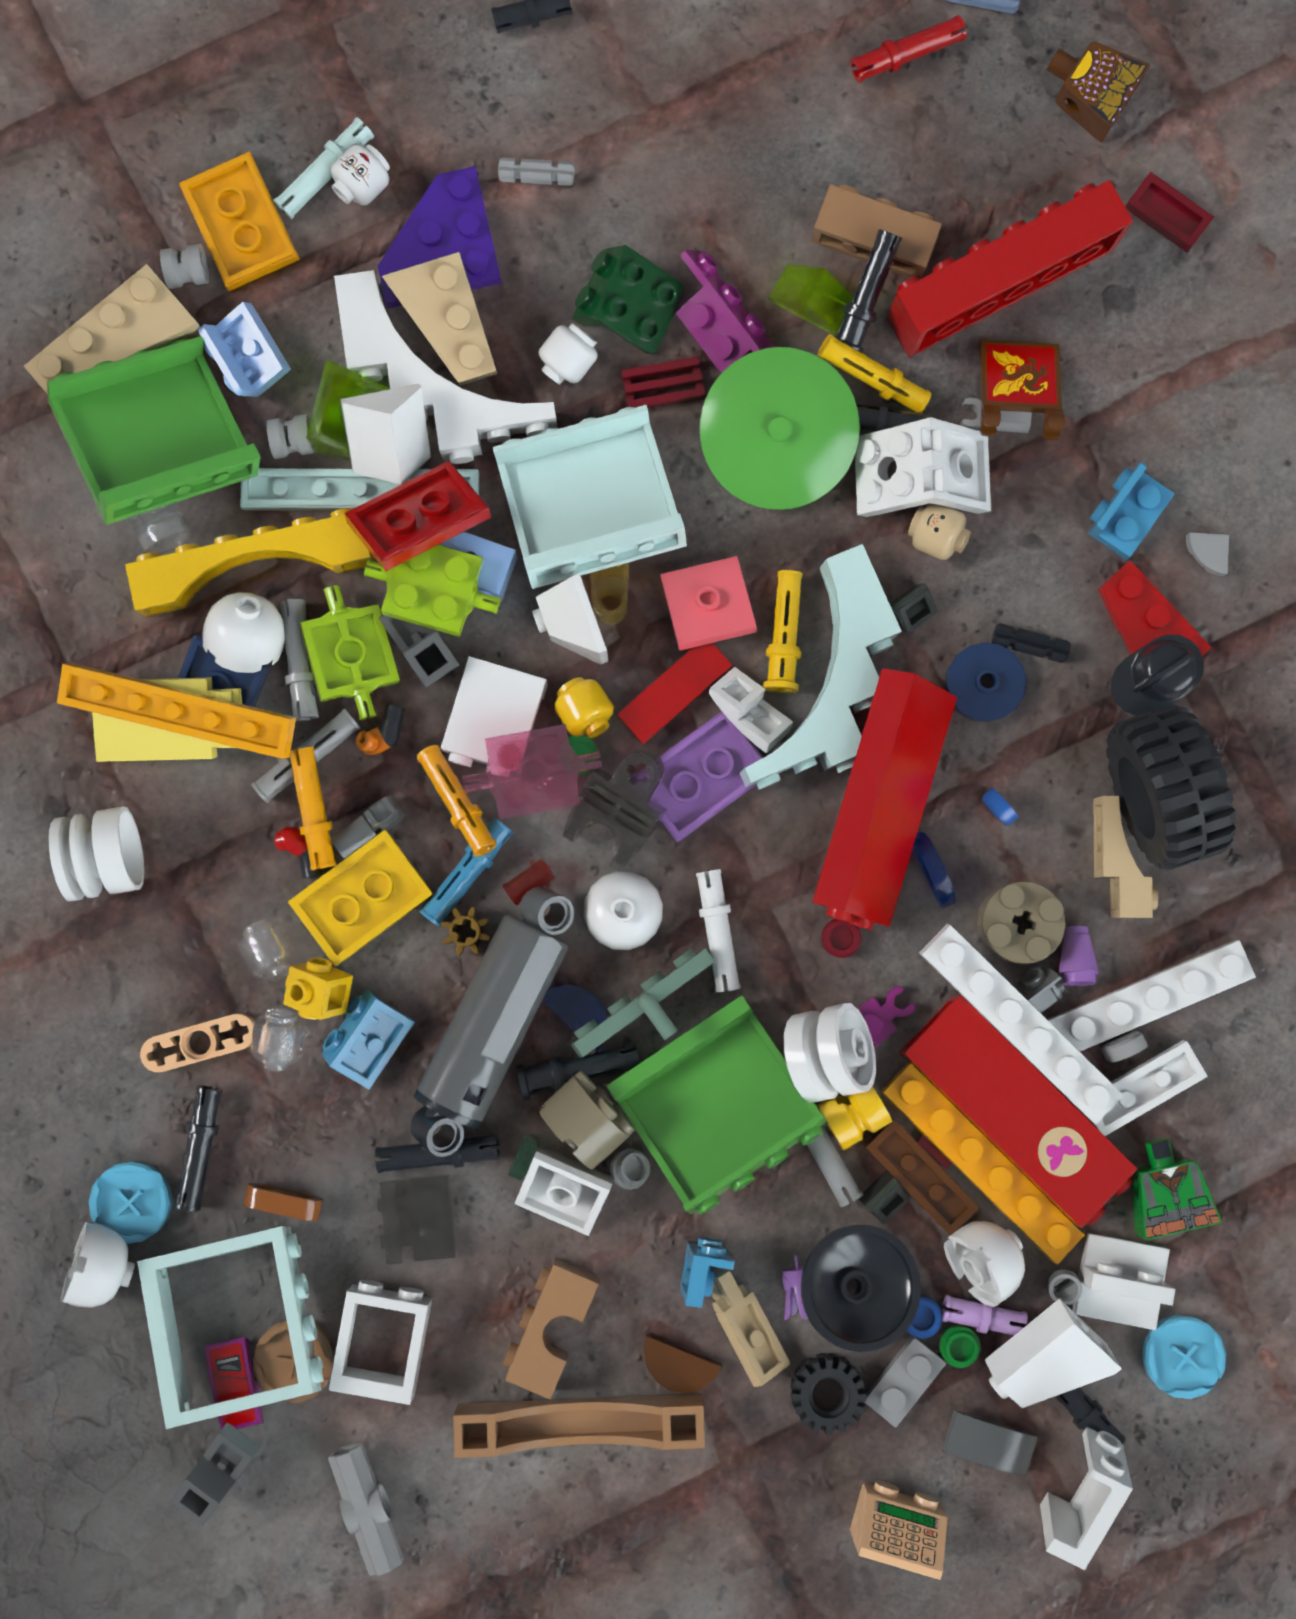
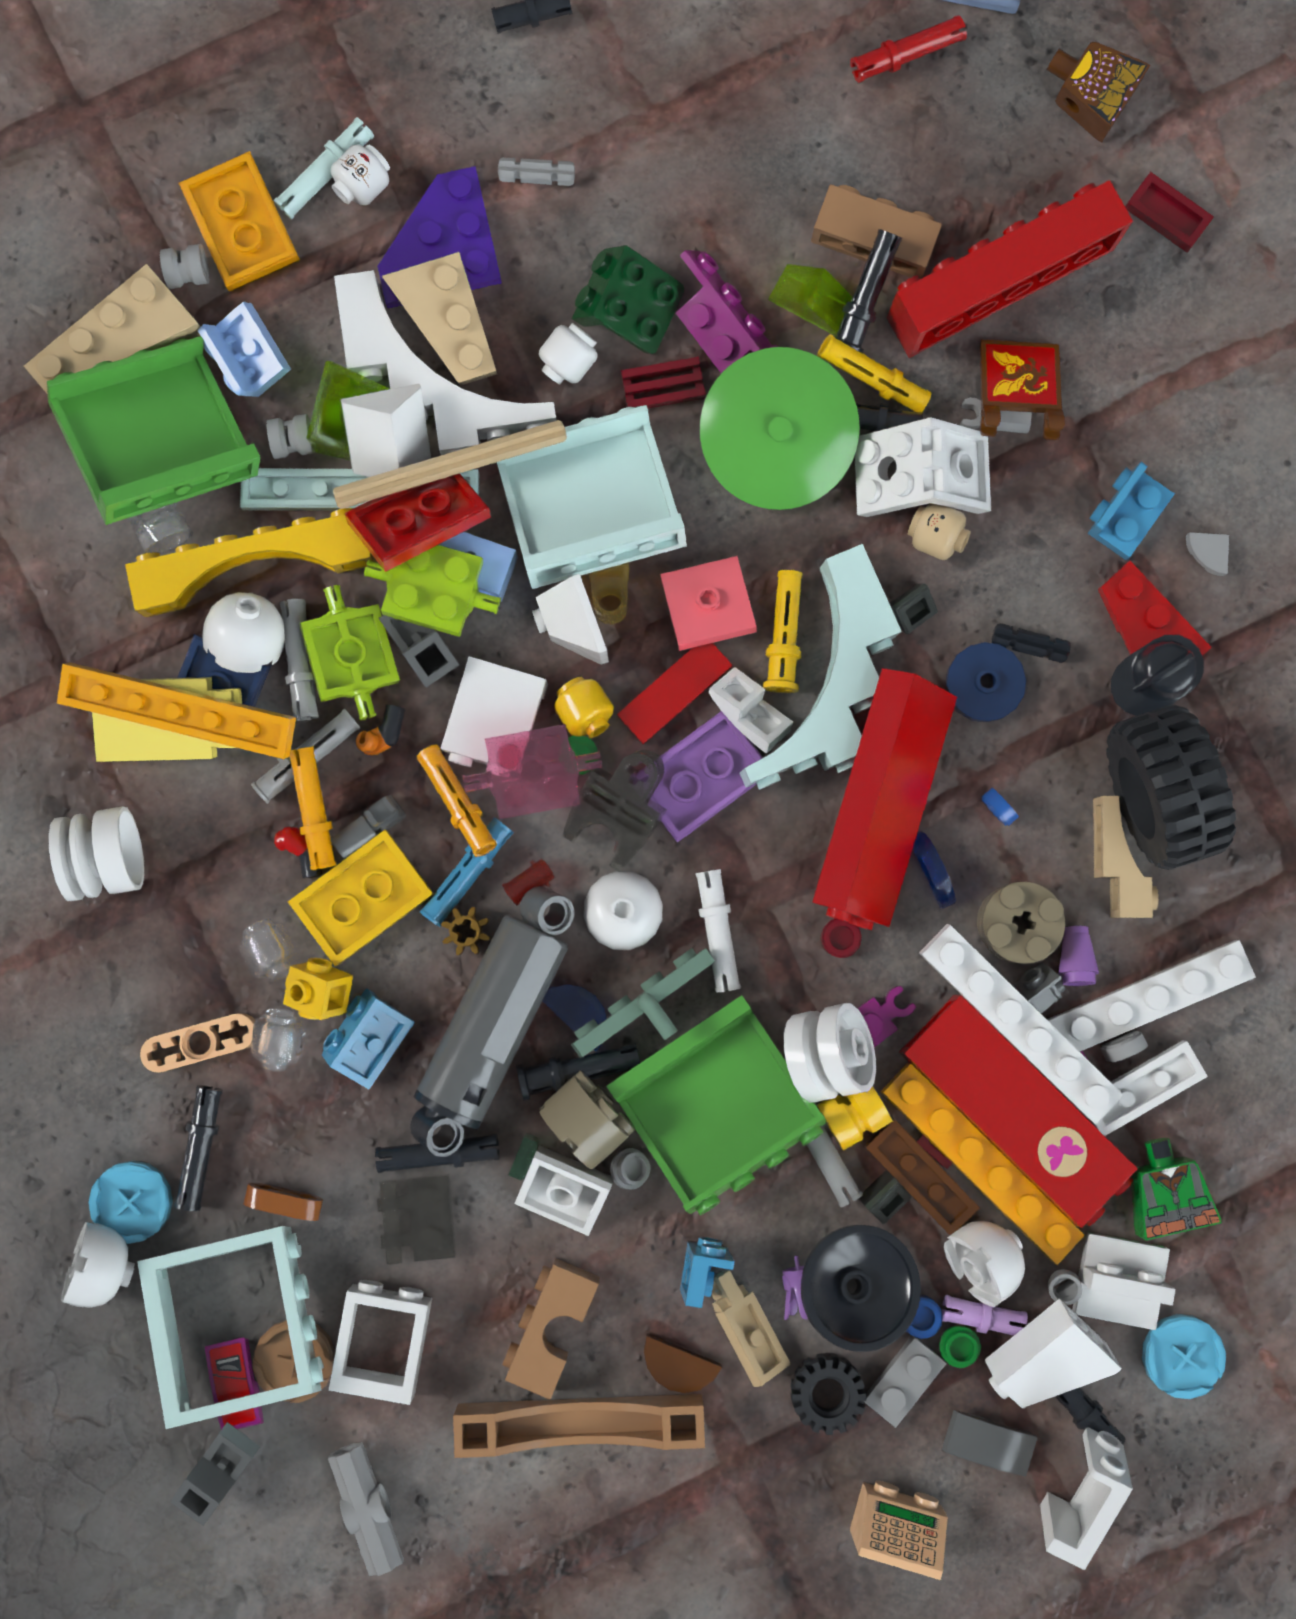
none -> tan axle [333,420,567,509]

